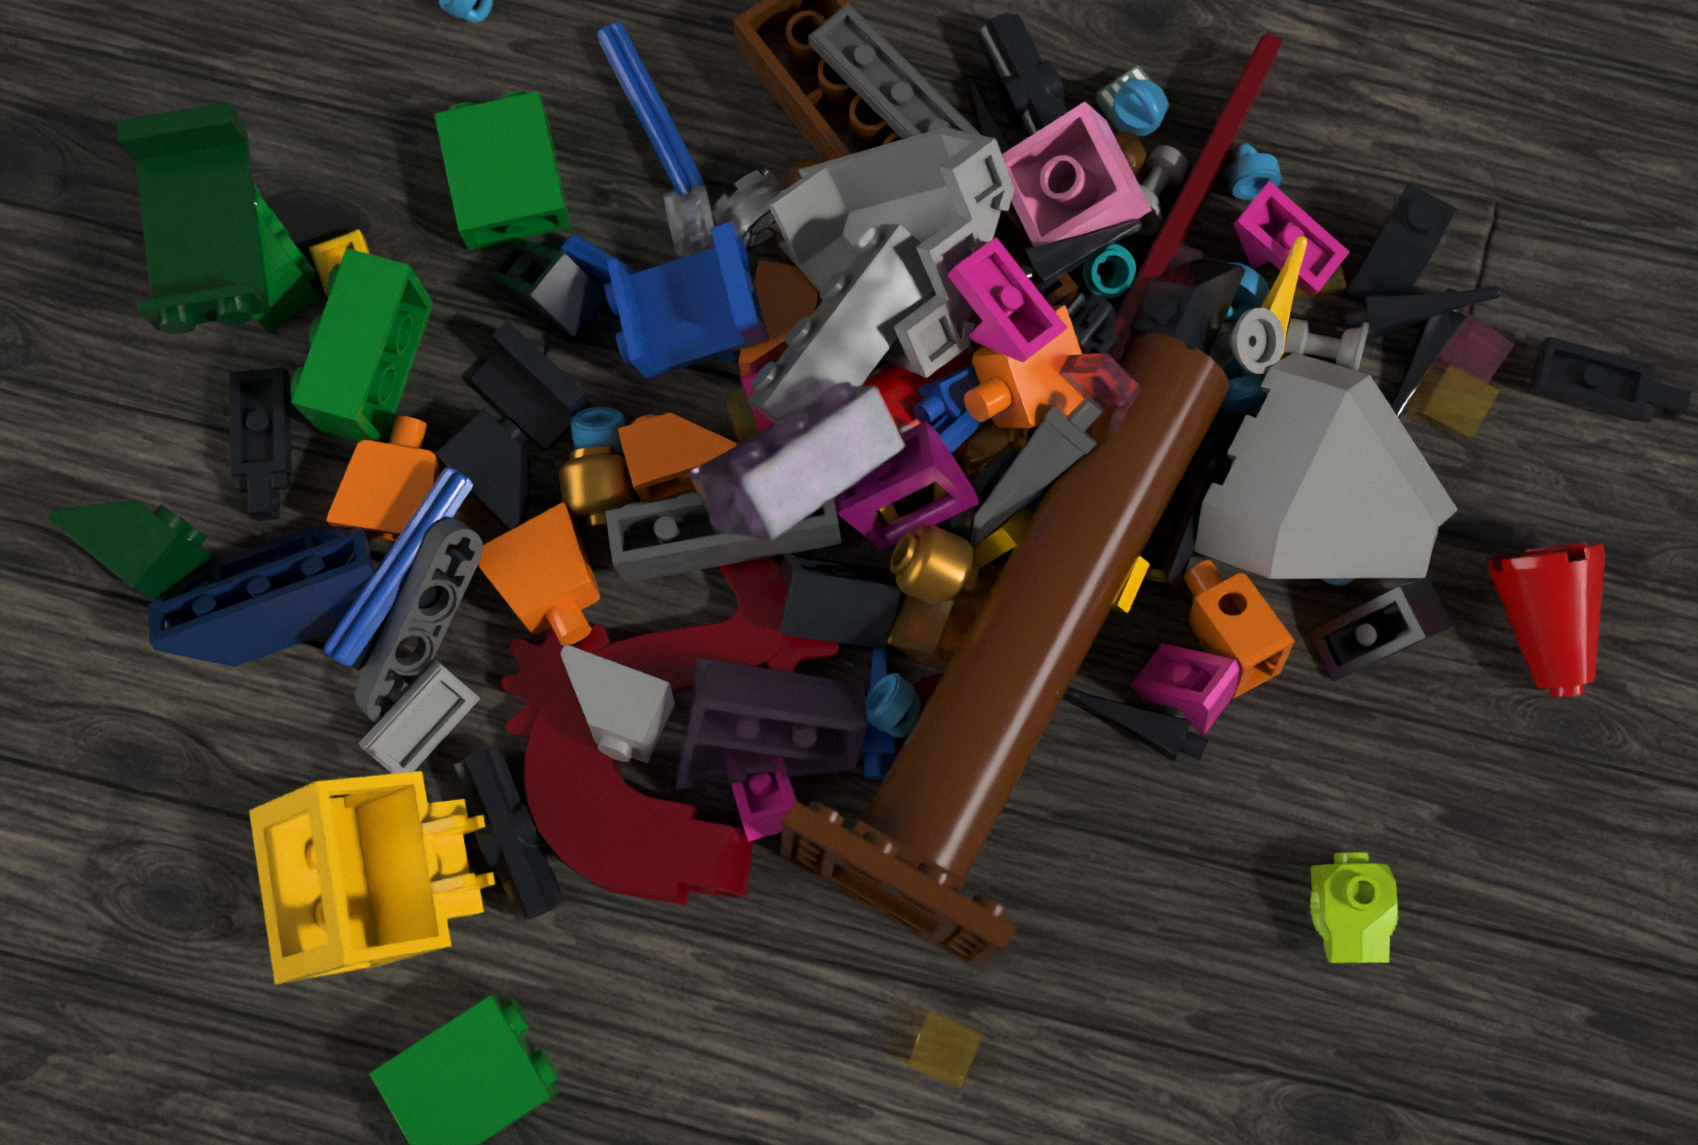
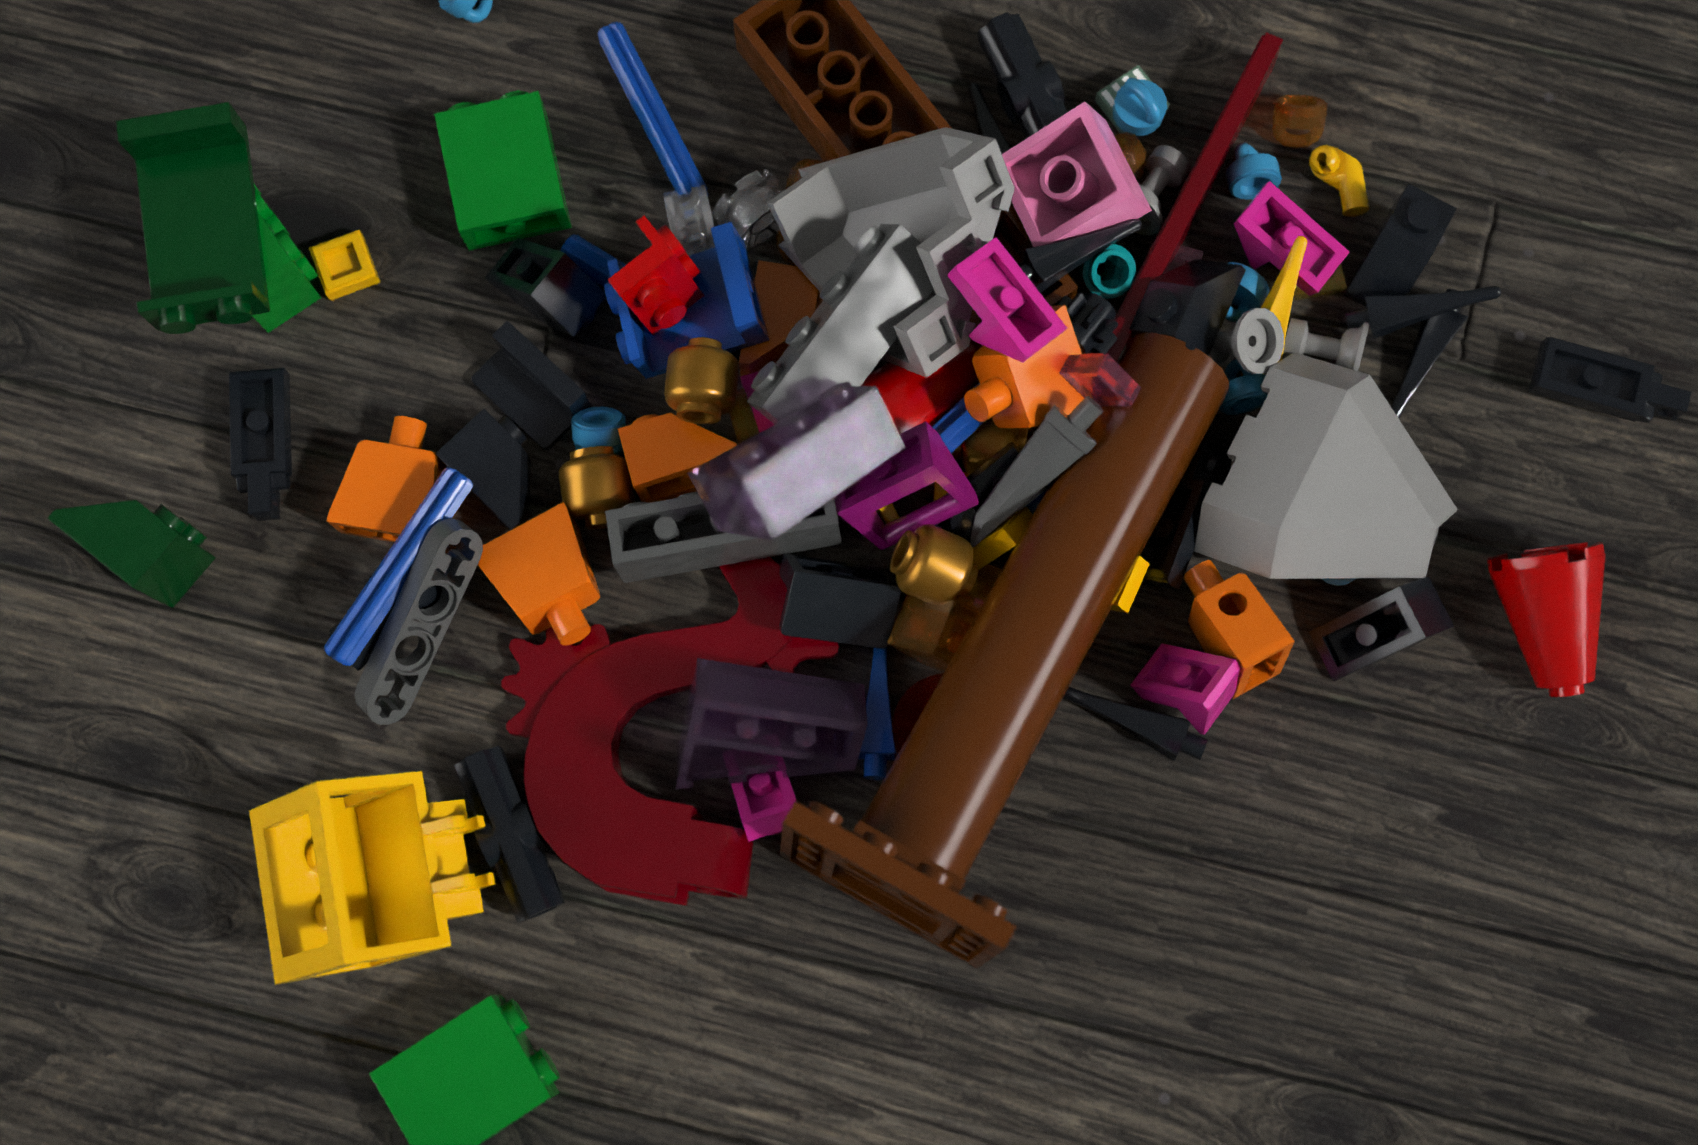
dark blue wedge [148,527,373,667] -> none
green brick [290,248,434,443] -> none
light grey tile [358,660,480,774] -> none
light grey slope [560,644,675,763] -> none
dark grey tile [808,2,981,139] -> none
dark azure tile [862,673,922,737] -> none
clear yellow tile [907,1011,983,1089] -> none
blue piece [913,363,980,424] -> none
lime hand [1310,852,1399,963] -> none
clear yellow tile [1422,363,1500,438] -> none
clear pink tile [1436,314,1515,391] -> none
none -> red bracket [607,215,705,335]
none -> pearl gold head [664,337,739,424]
none -> clear orange tile [1272,94,1328,148]
none -> yellow arm [1309,145,1370,217]

